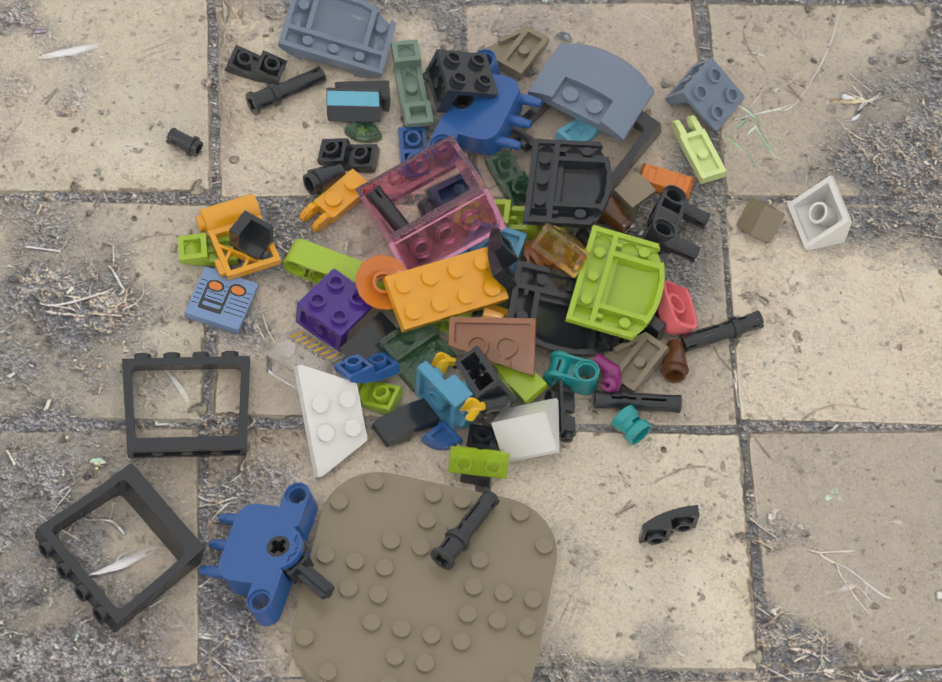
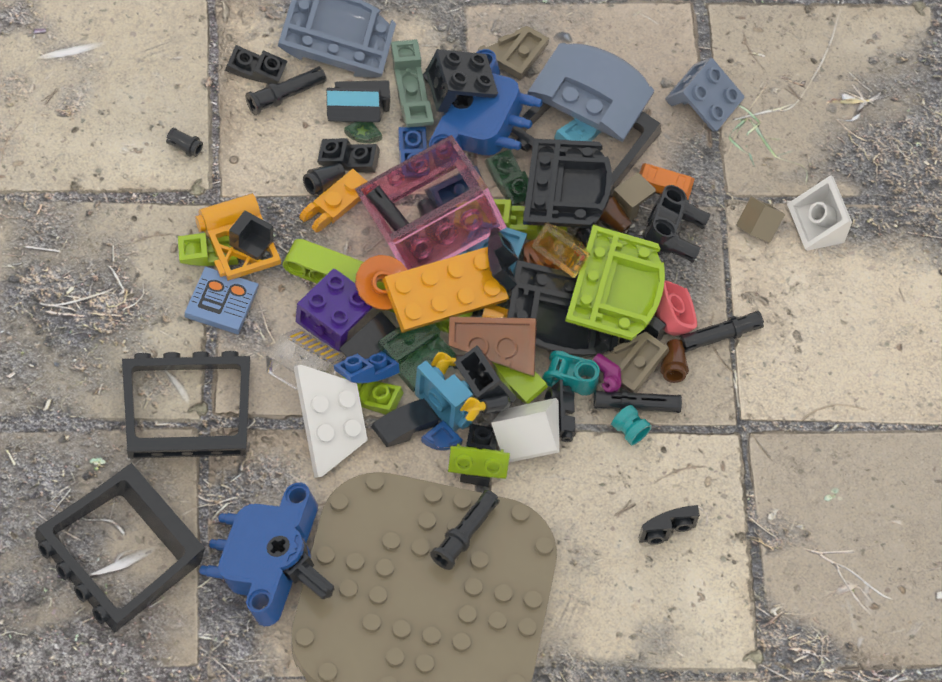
yellowish green hinge [672,115,727,185] -> none

